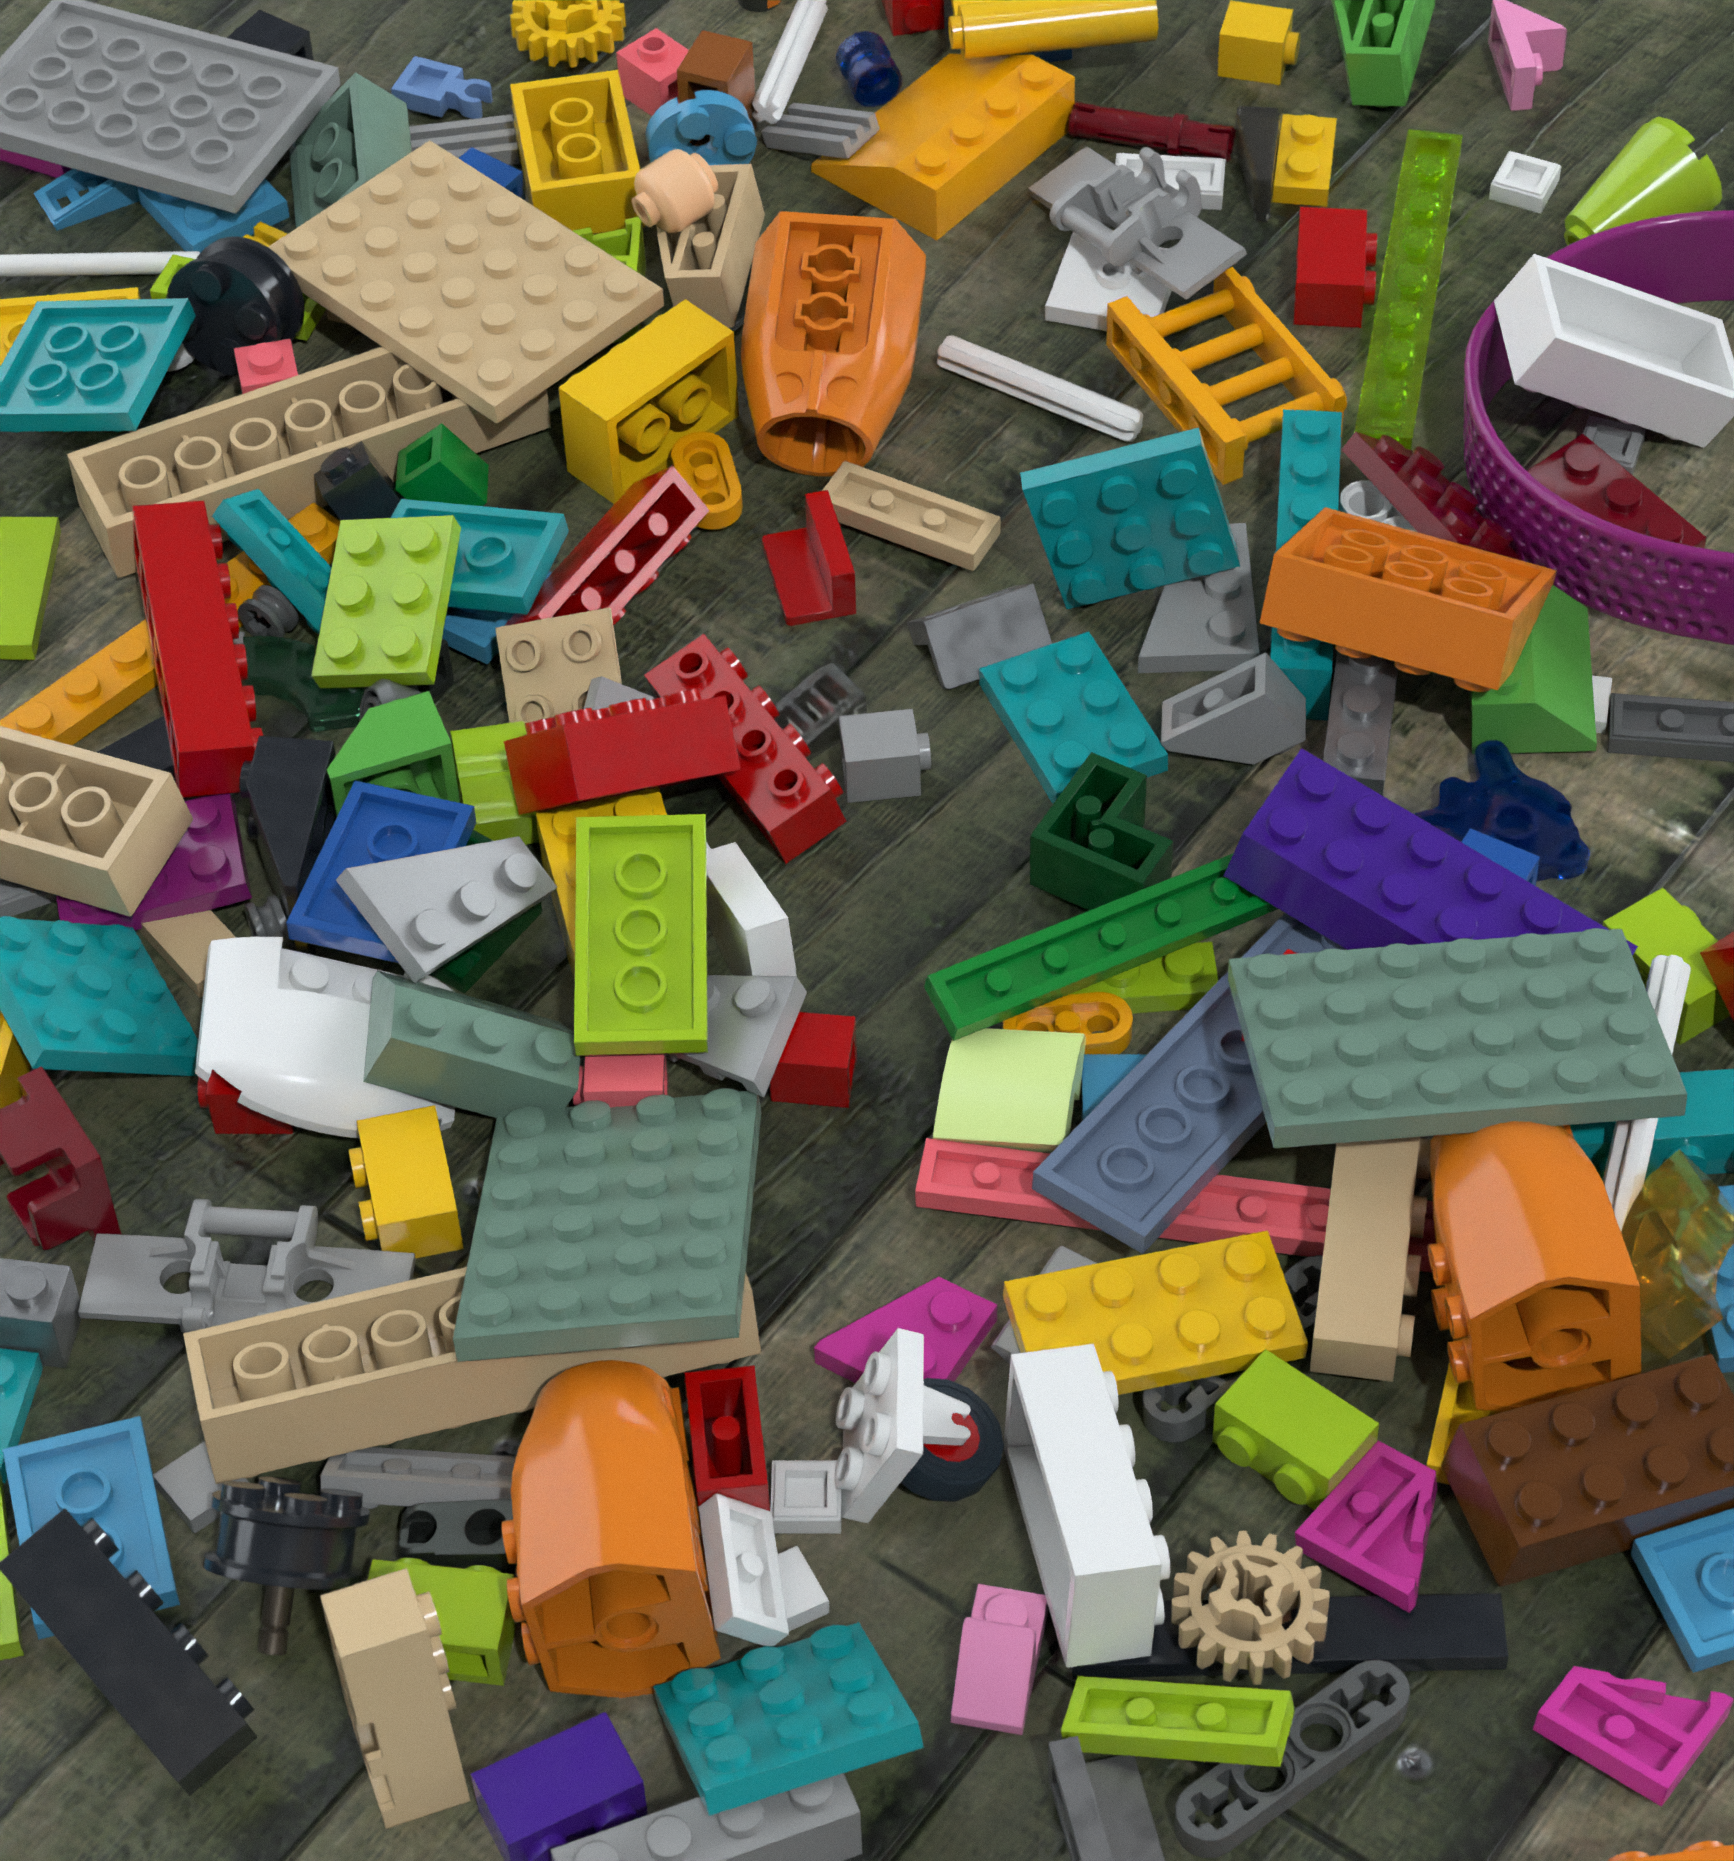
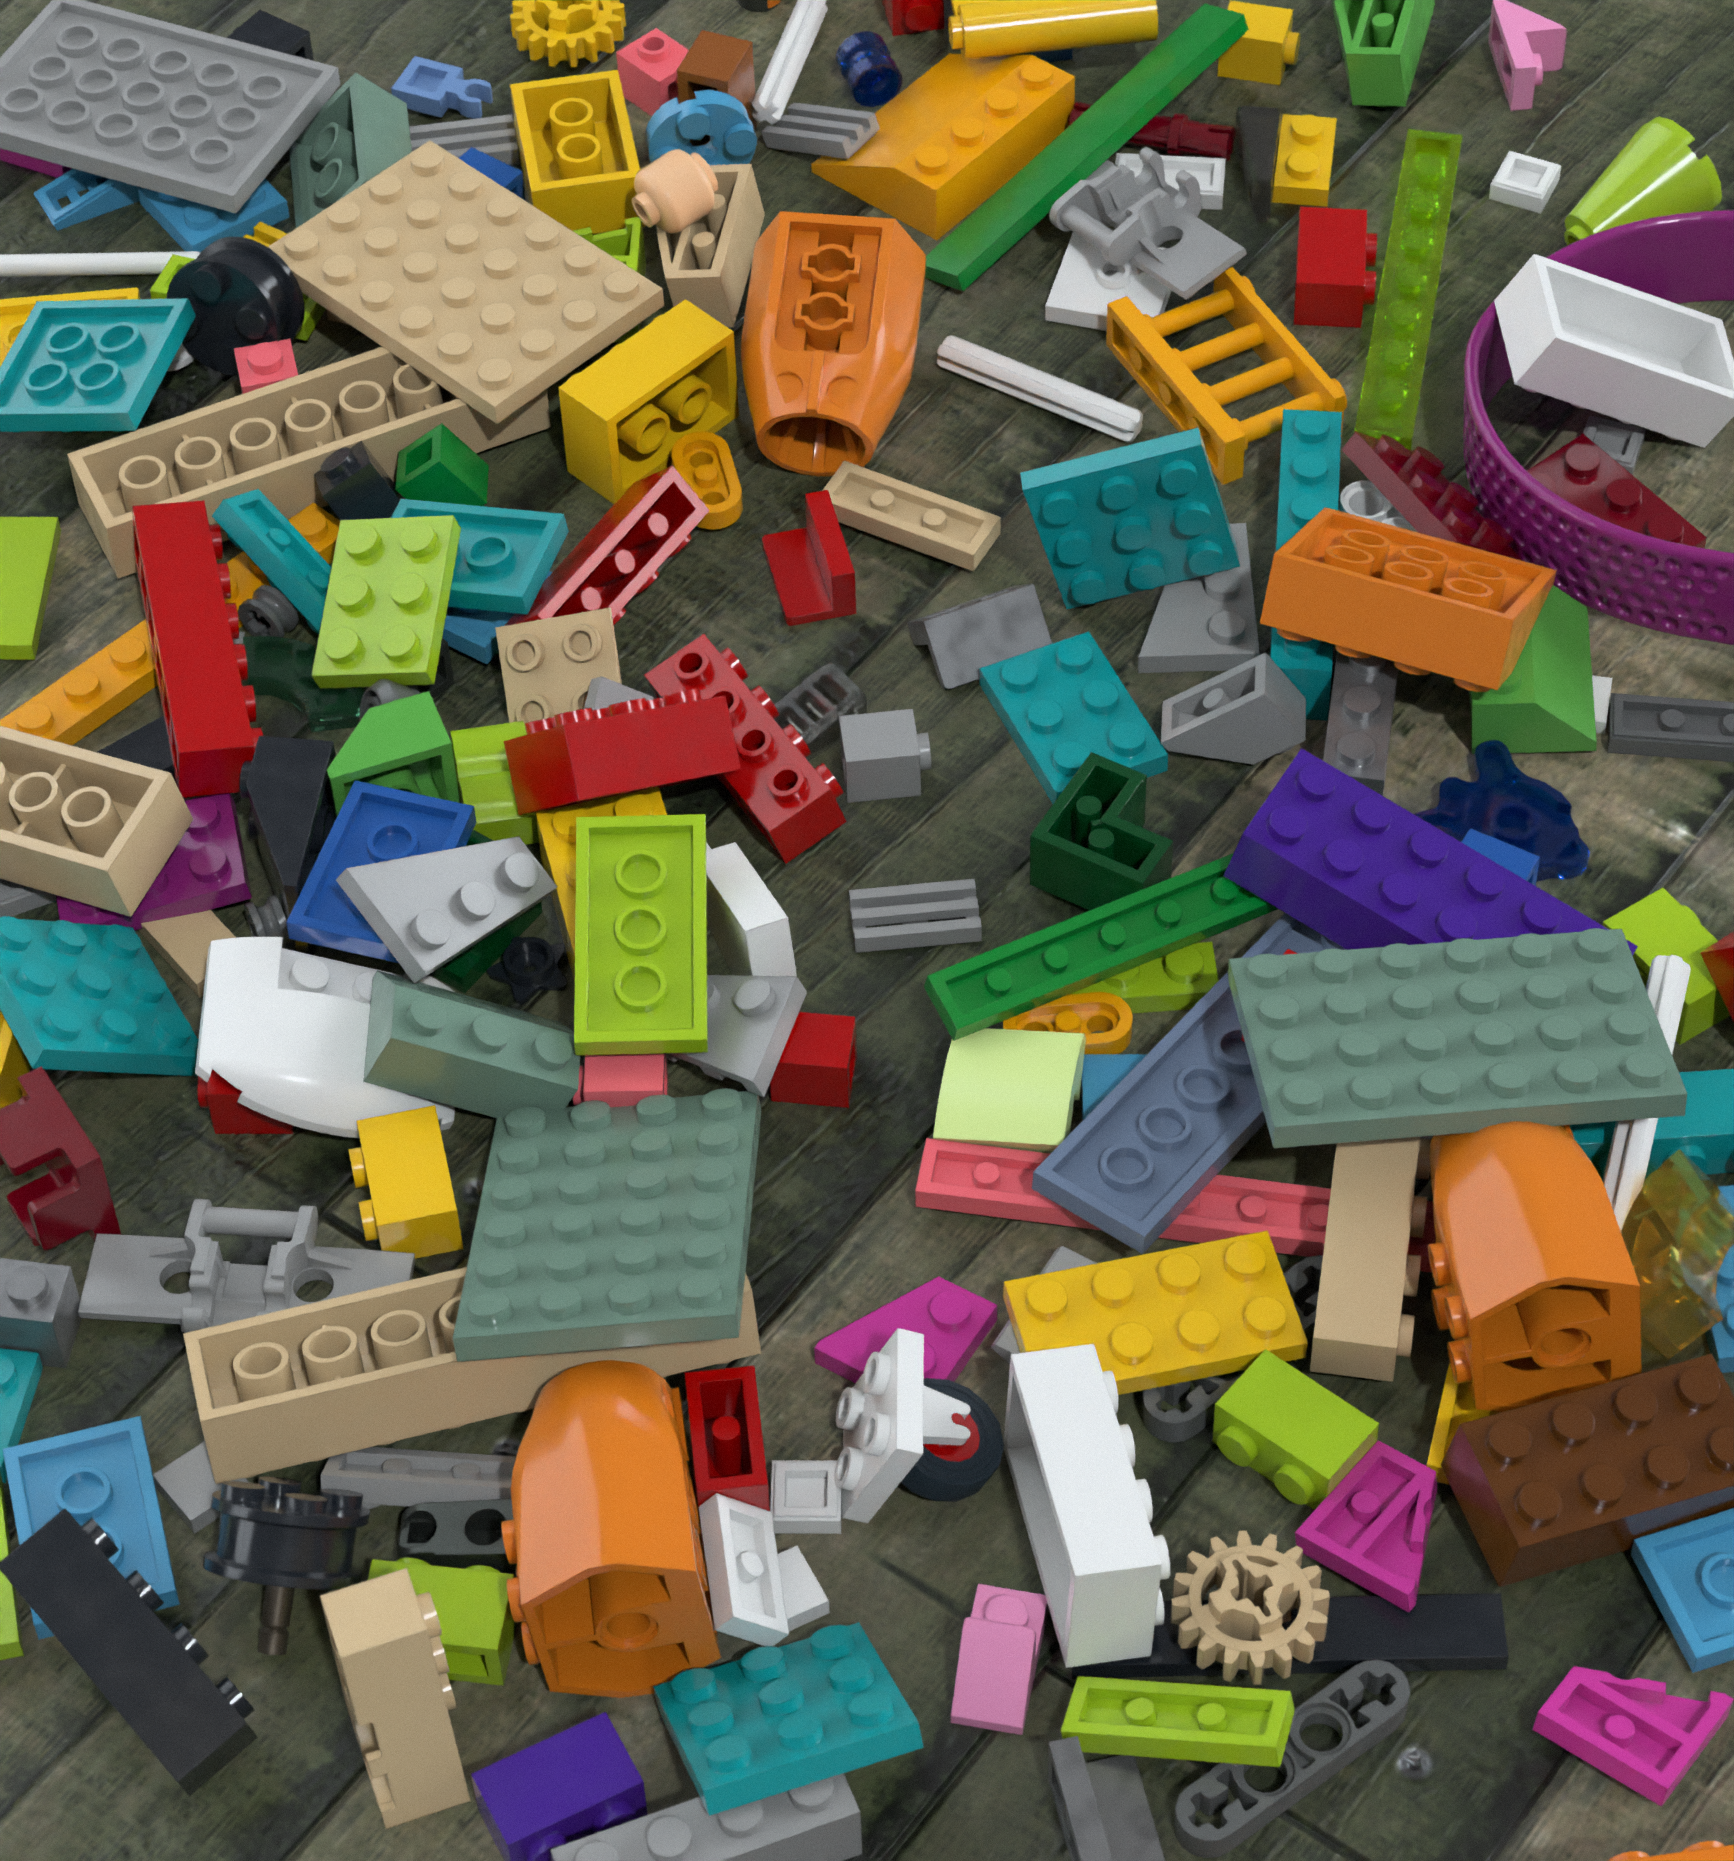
none -> black plate [487,936,568,1005]
none -> light grey tile [849,879,982,953]
none -> green tile [925,3,1249,291]

